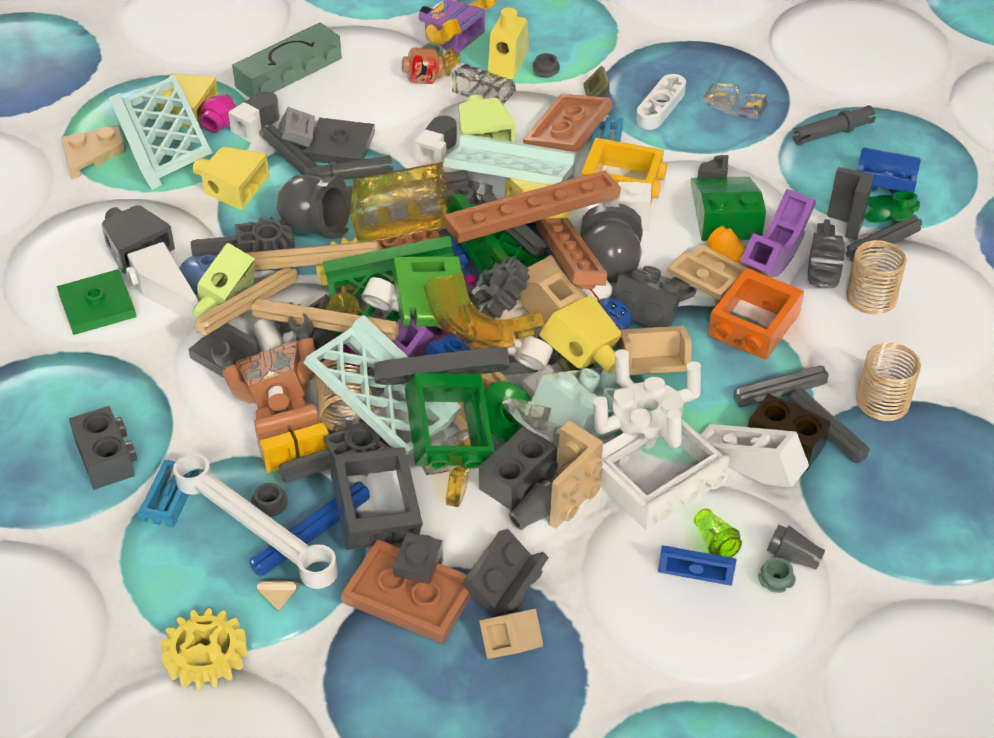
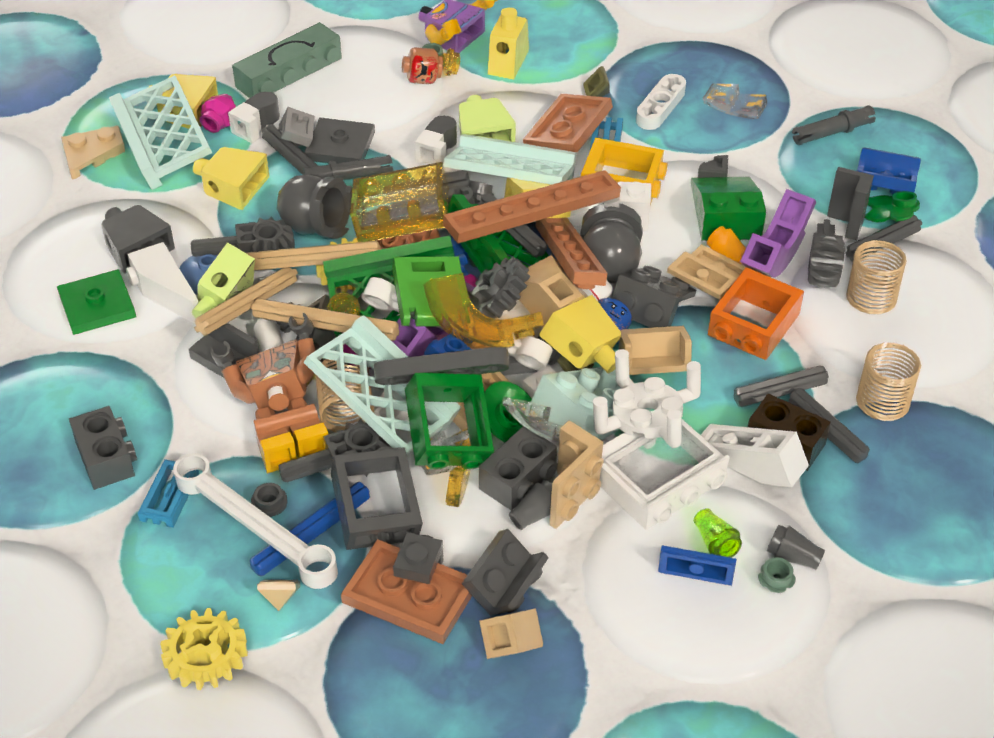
clear brick [452,63,516,105] -> none
dark grey plate [533,53,560,78] -> none

